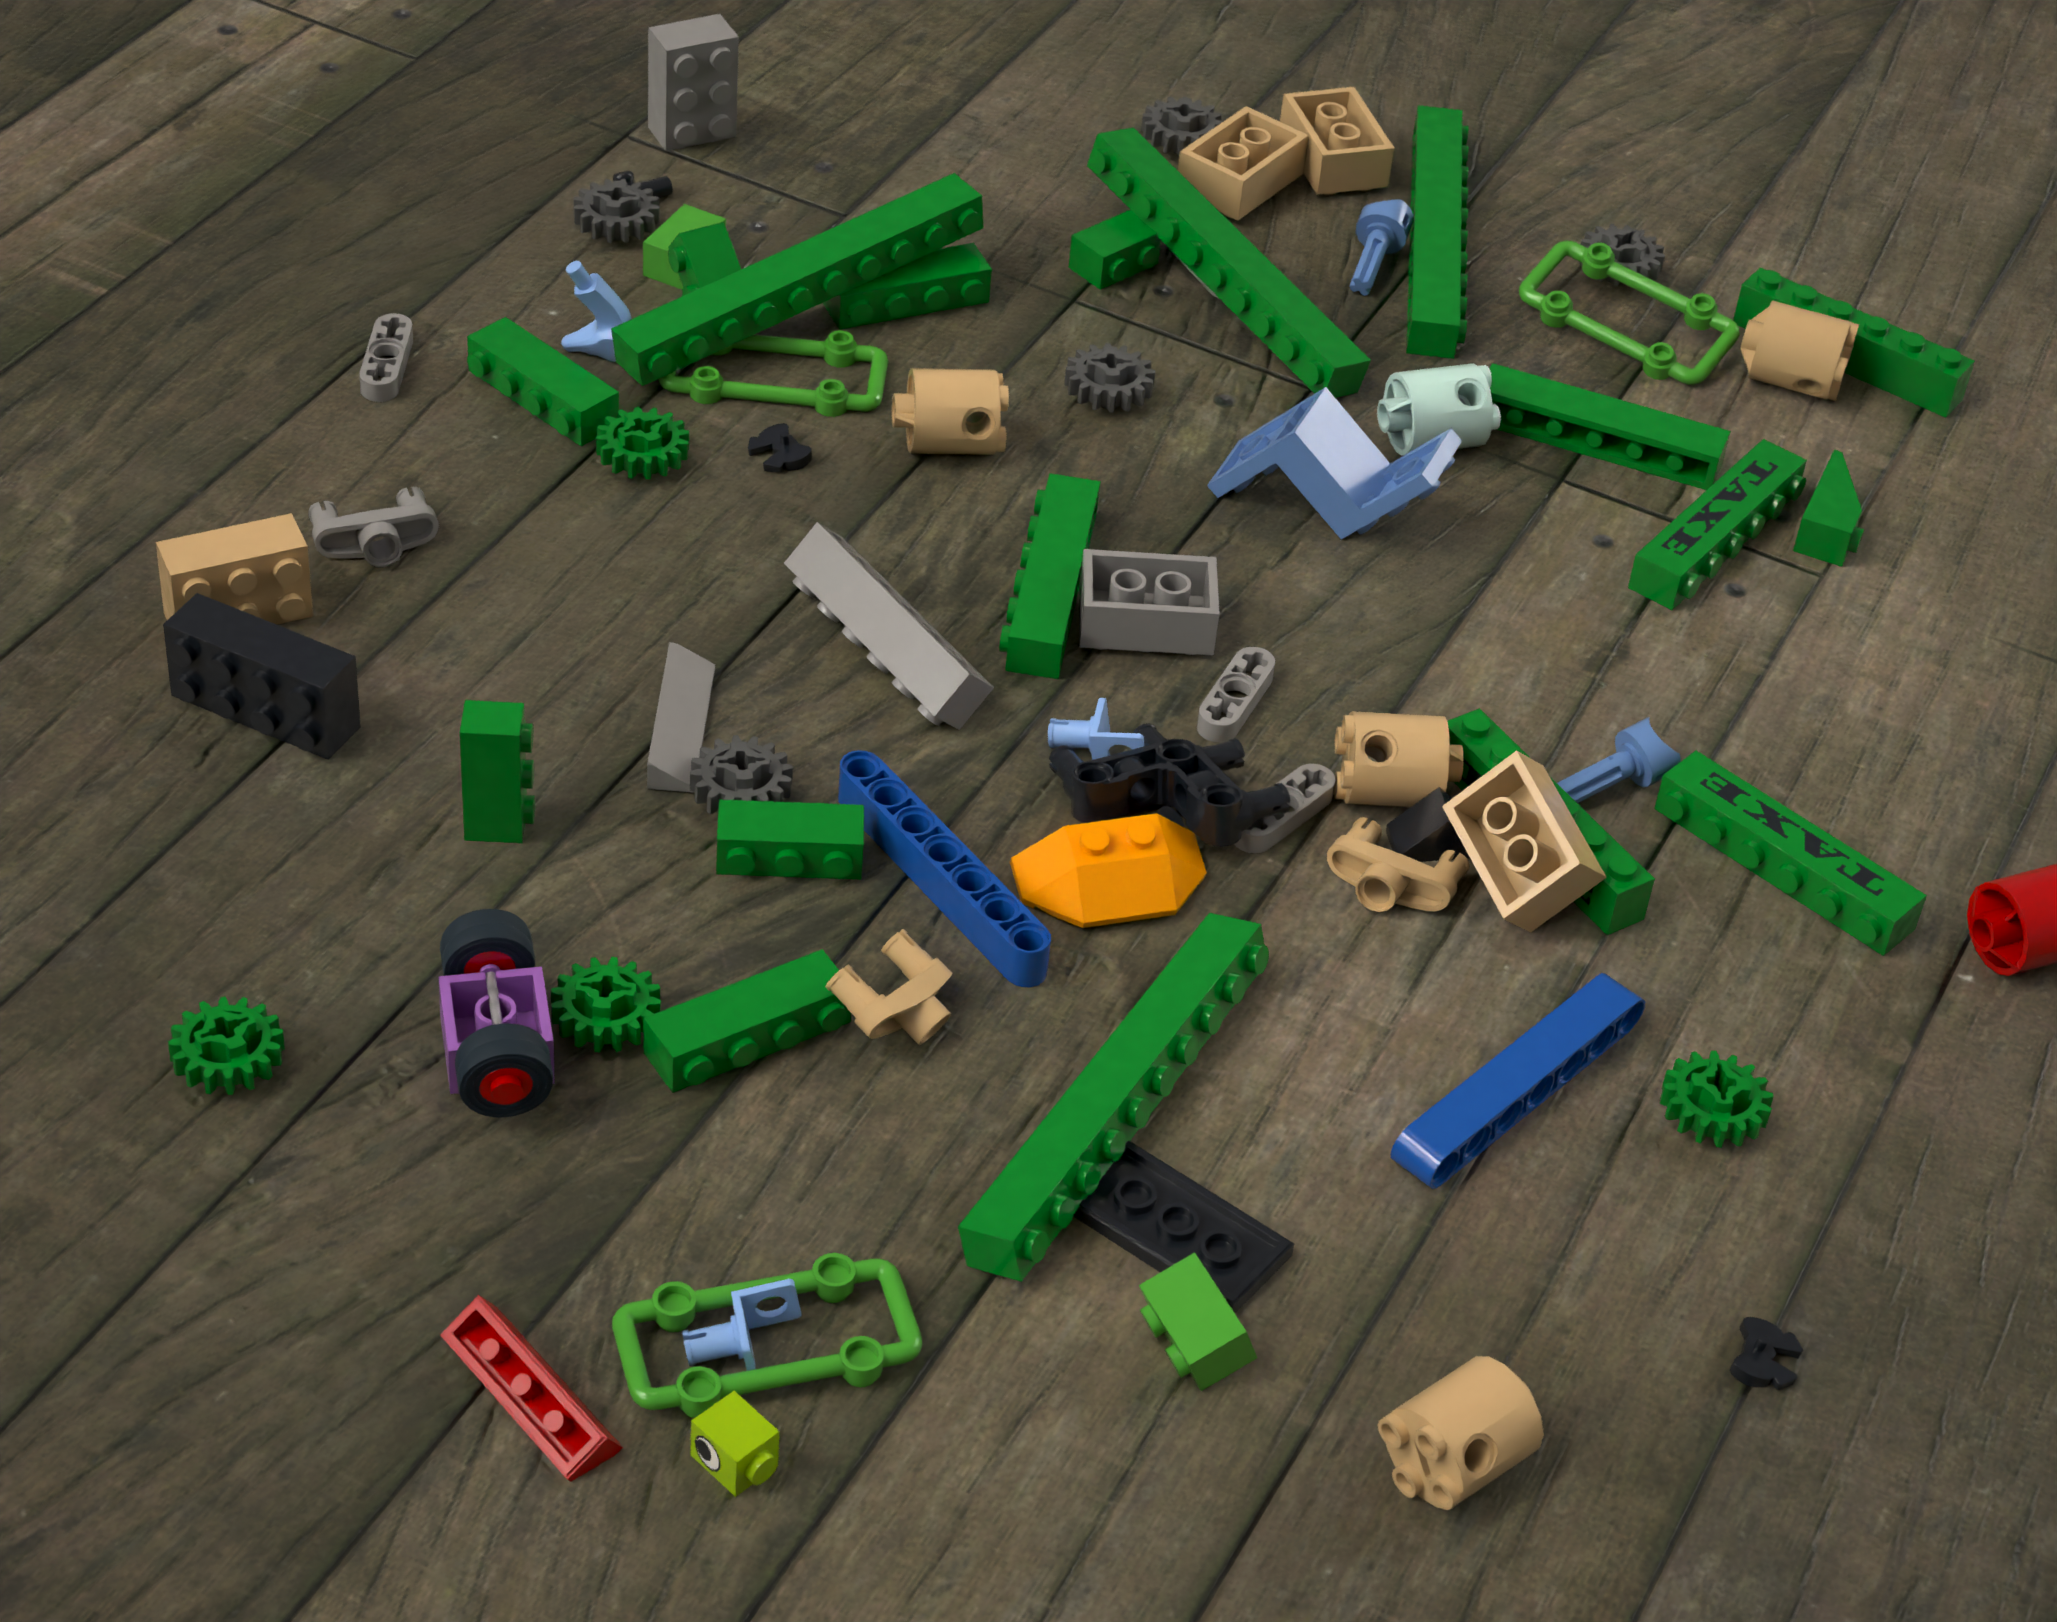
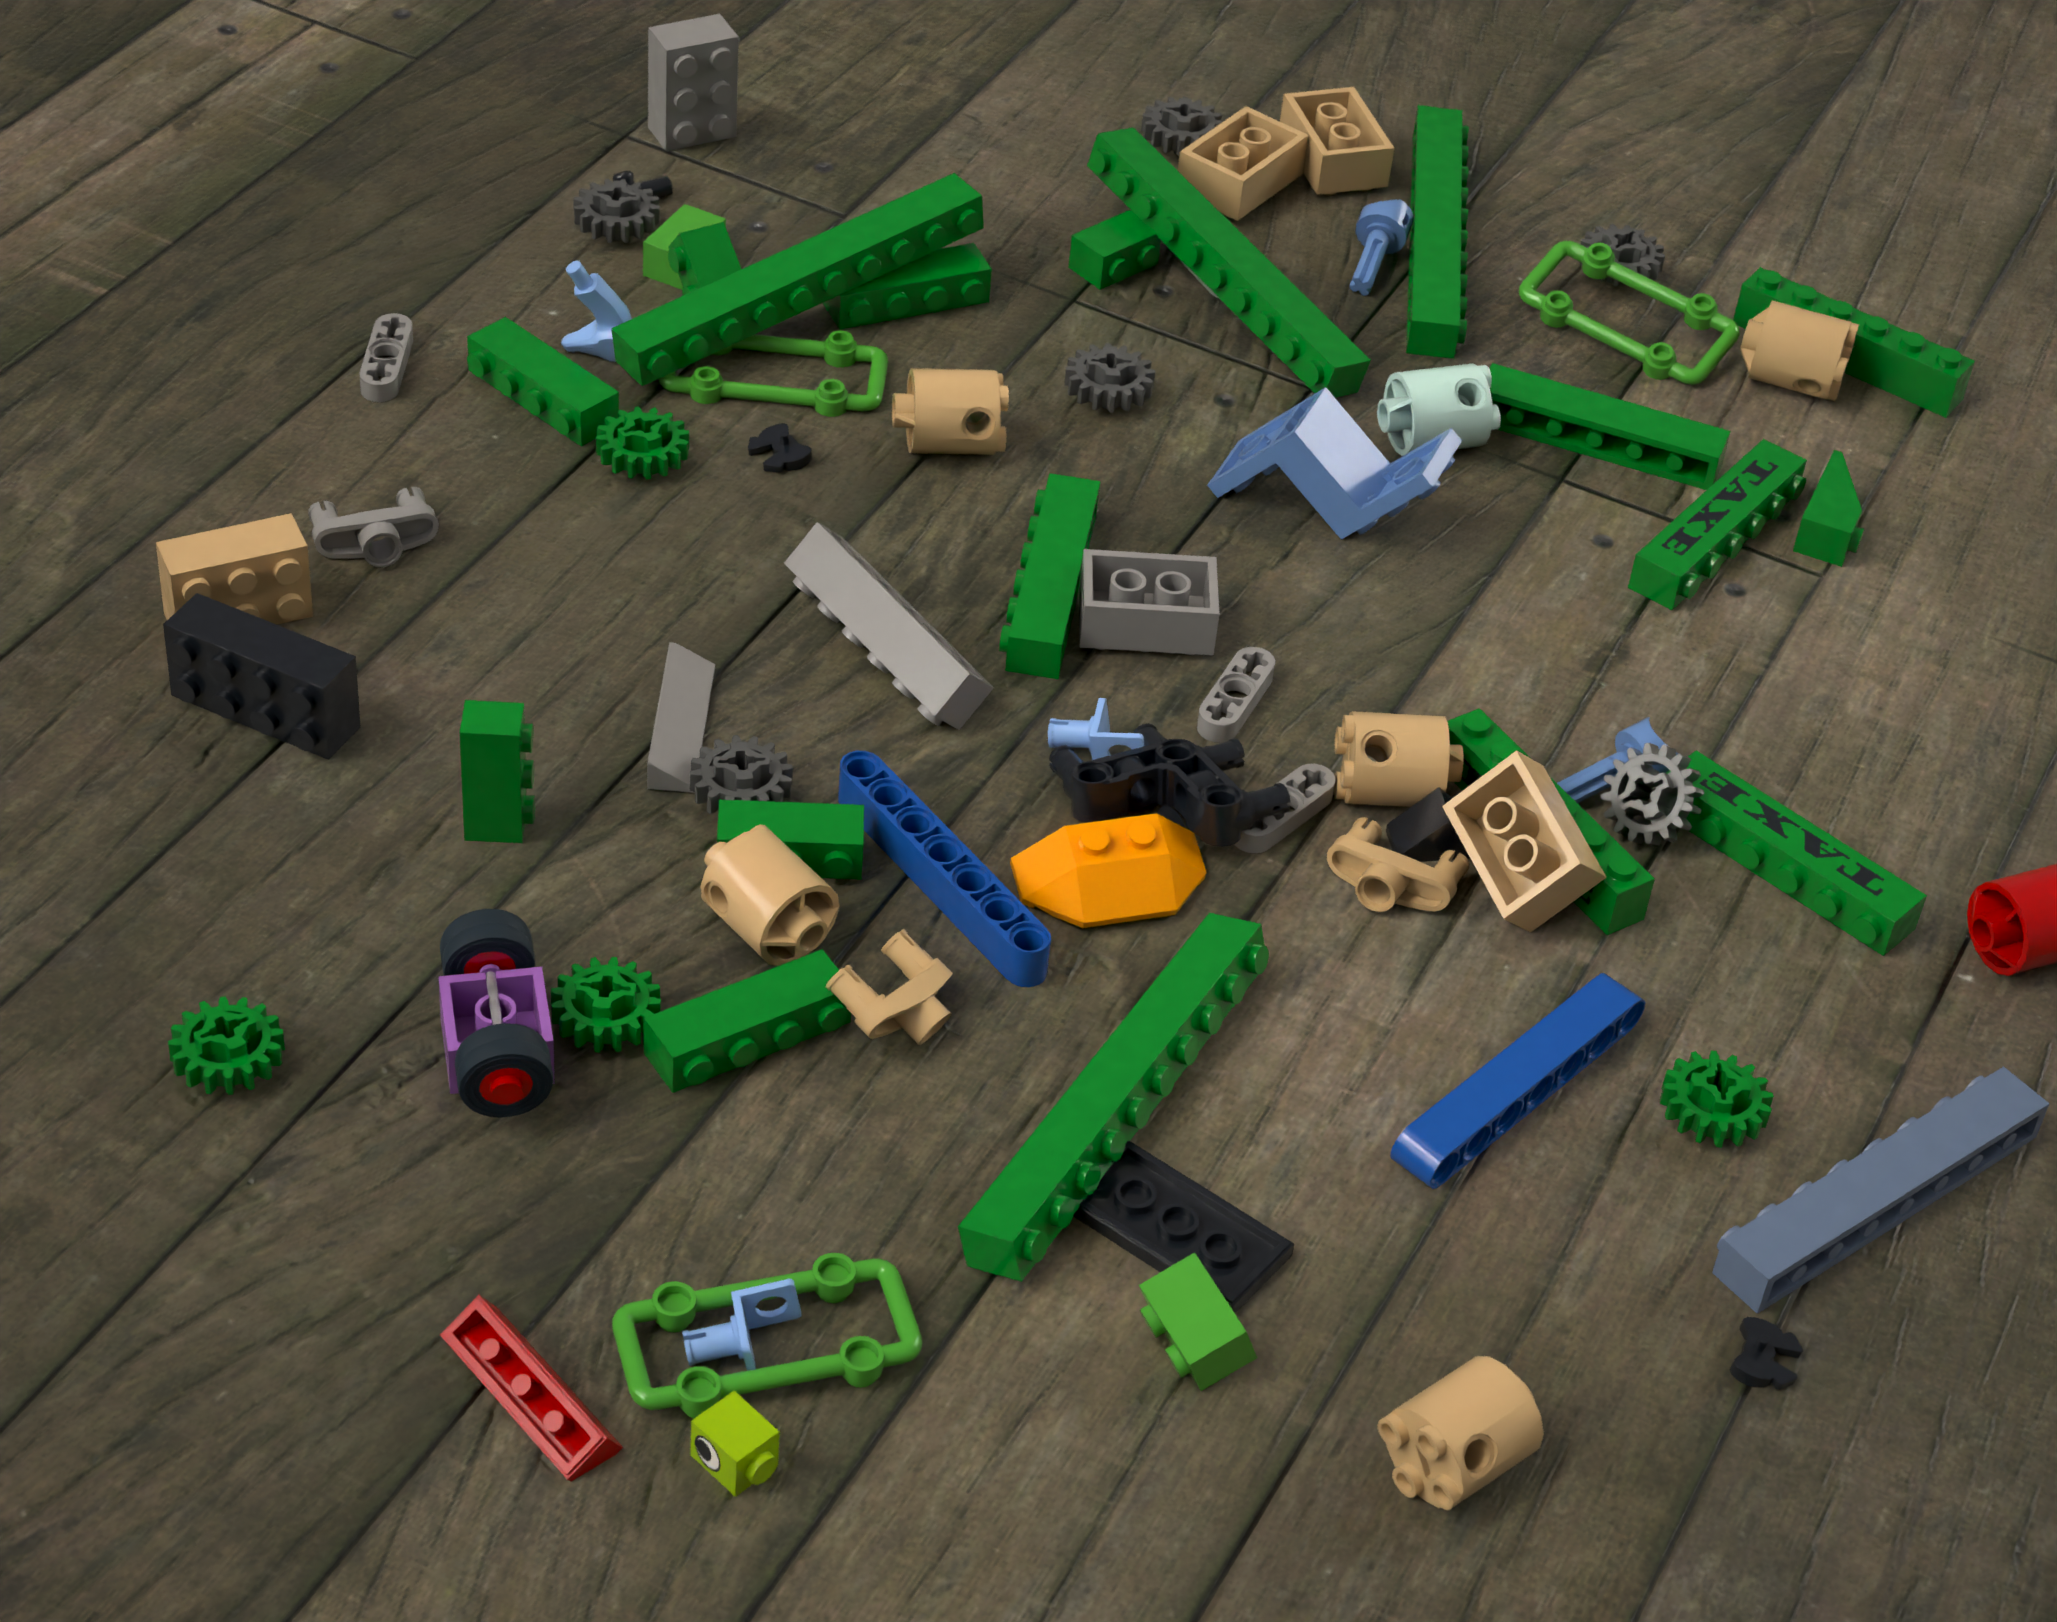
none -> tan cylinder [701,825,839,966]
none -> dark grey gear [1601,743,1704,846]
none -> sand blue brick [1712,1066,2049,1314]

